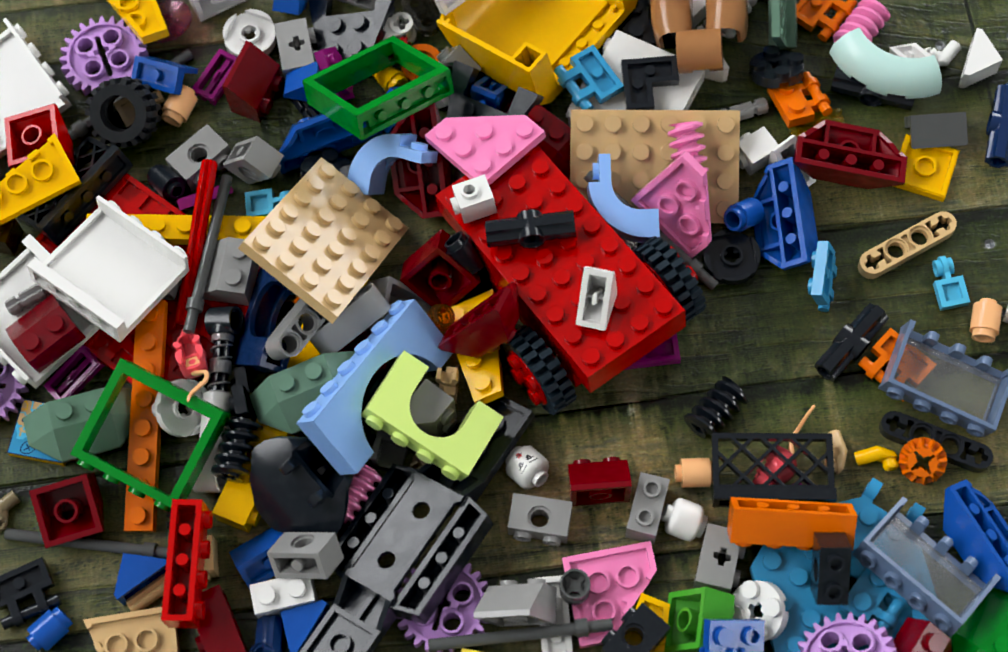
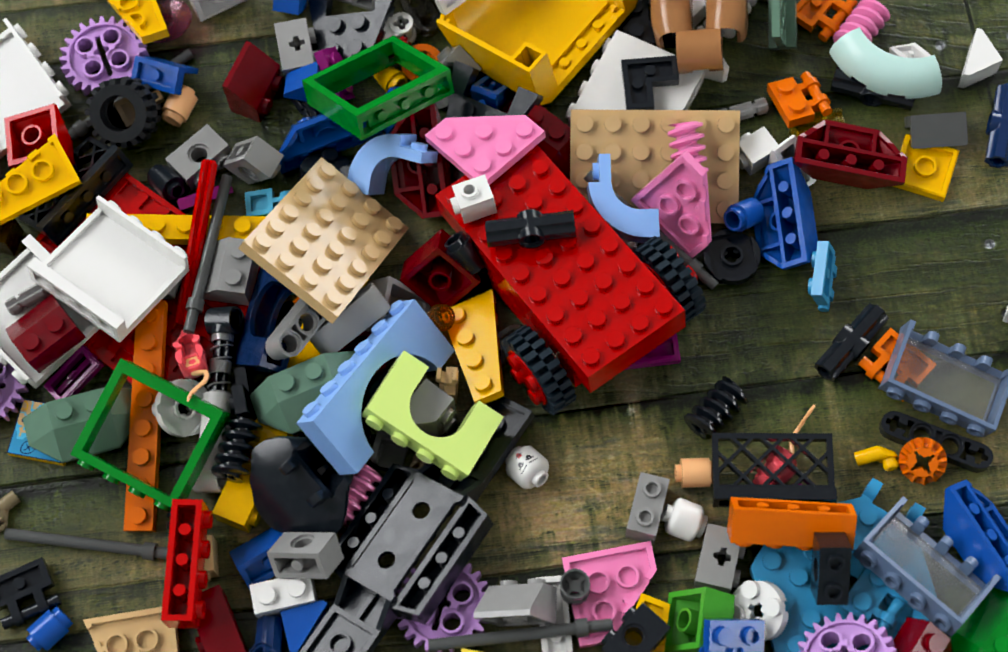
dark red slope [29,472,104,549] -> none
blue slope [114,553,166,605] -> none
tan axle [126,573,165,612] -> none
magenta tile [192,48,237,106] -> none
white plate [222,9,277,57] -> none
dark red wedge [438,281,519,358] -> none
light grey brick [508,493,573,546] -> none
dark azure plate [554,45,624,110] -> none
dark red slope [568,457,632,506] -> none
white slope [576,266,618,331] -> none
black plate [749,45,804,89] -> none
tan arm [824,430,848,474] -> none
tan beam [858,211,957,279] -> none
white arm [924,40,961,66] -> none
medium azure plate [932,256,970,311] -> none
light nougat brick [969,298,1003,343] -> none

